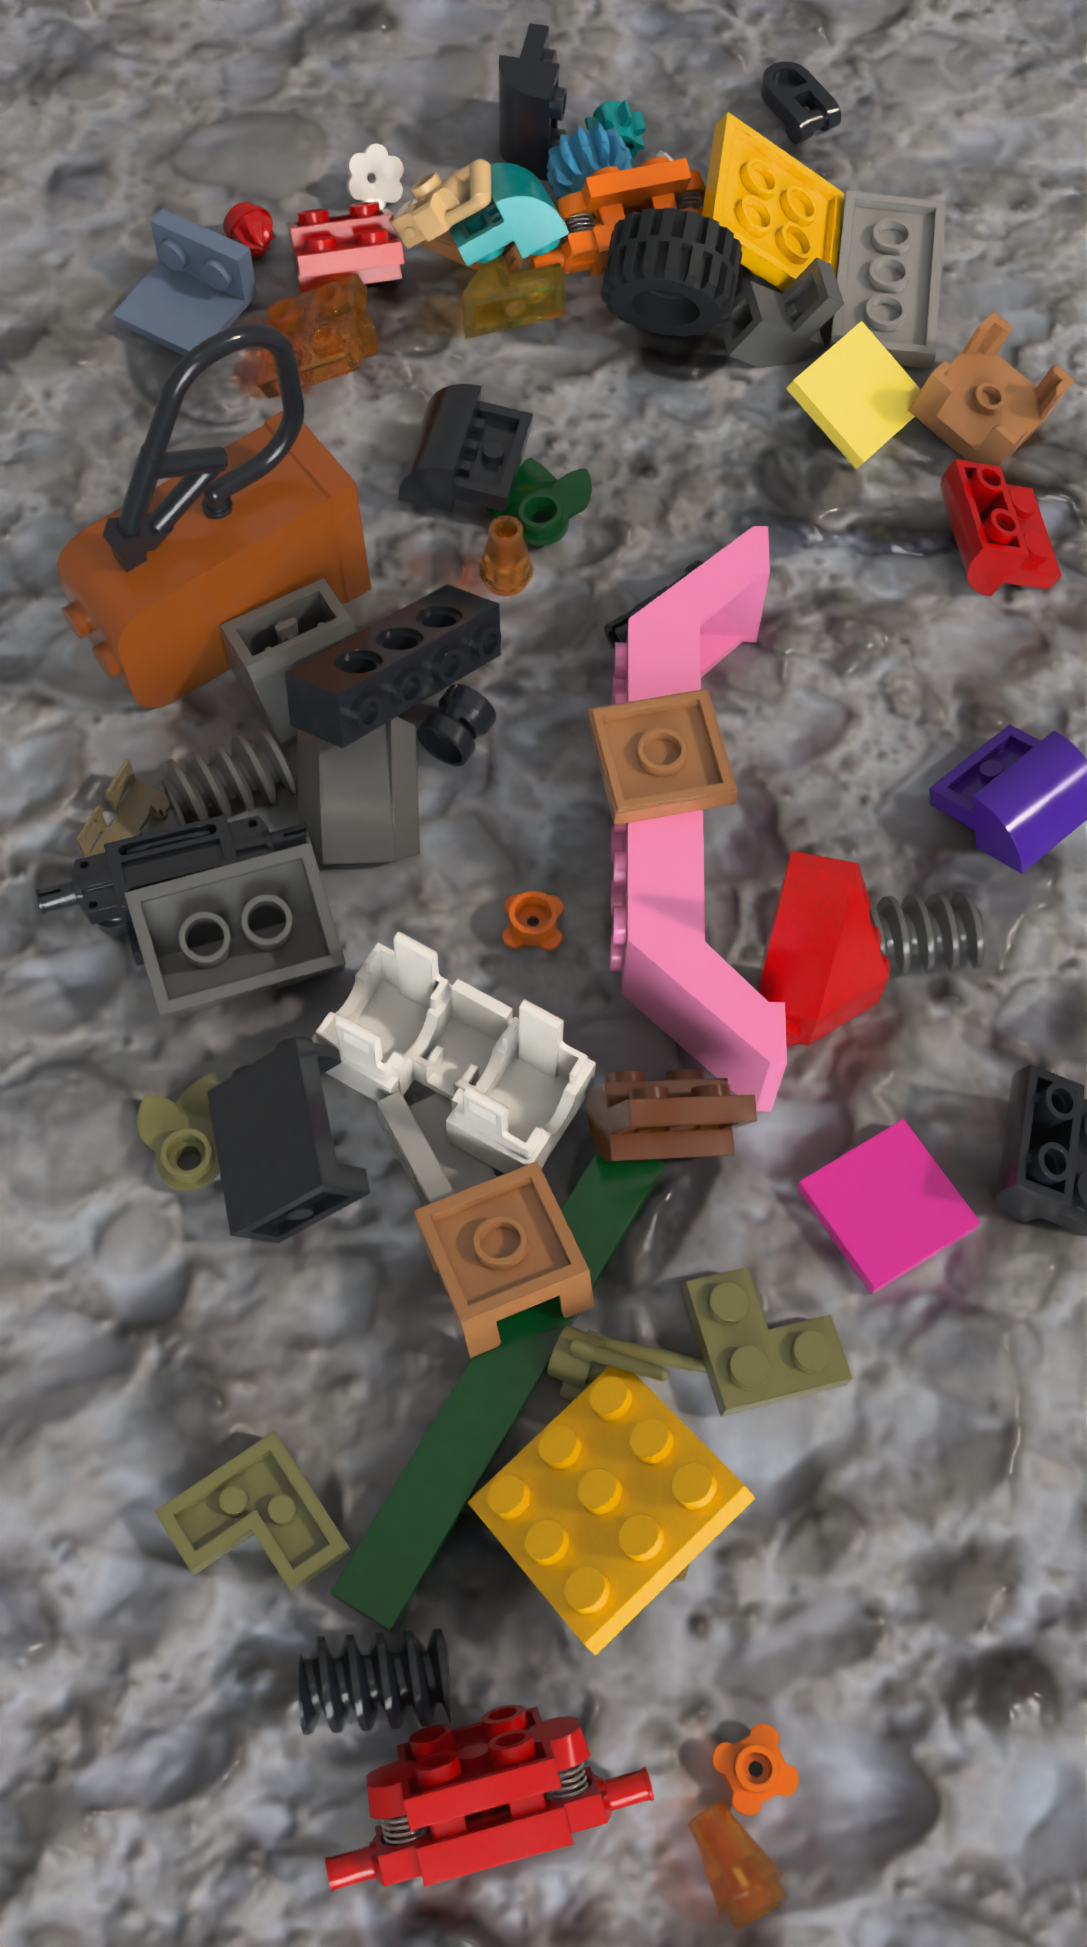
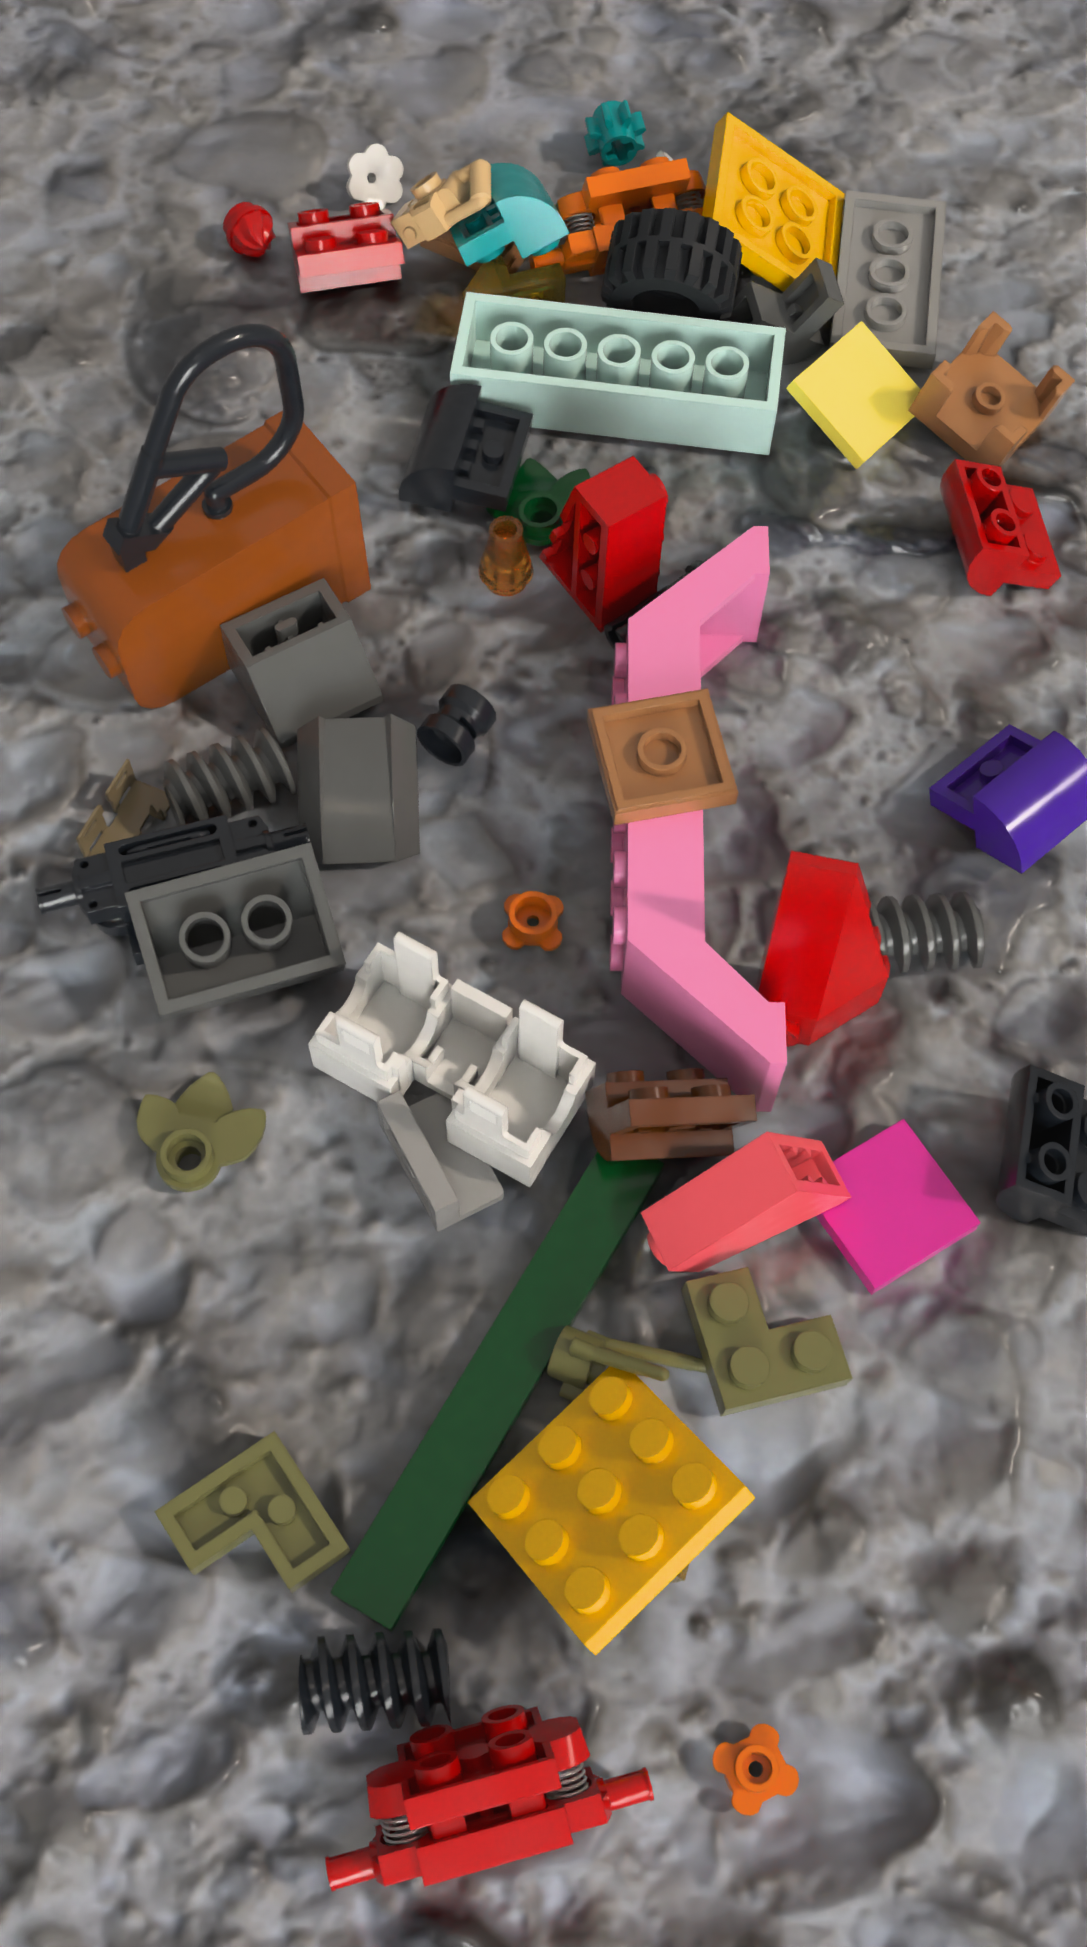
sand blue bracket [113,208,257,356] -> none
black panel [207,1037,370,1243] -> none
clear orange plate [257,275,378,399] -> none
black brick [285,584,502,749] -> none
medium nougat panel [413,1161,595,1358] -> none
black brick [499,23,567,181] -> none
dark azure gear [547,122,633,199] -> none
clear orange cone [687,1801,787,1929] -> none
black plate [761,61,841,144] -> none
none -> light aqua brick [450,292,786,455]
none -> red wedge [539,456,668,633]
none -> coral slope [640,1132,851,1272]

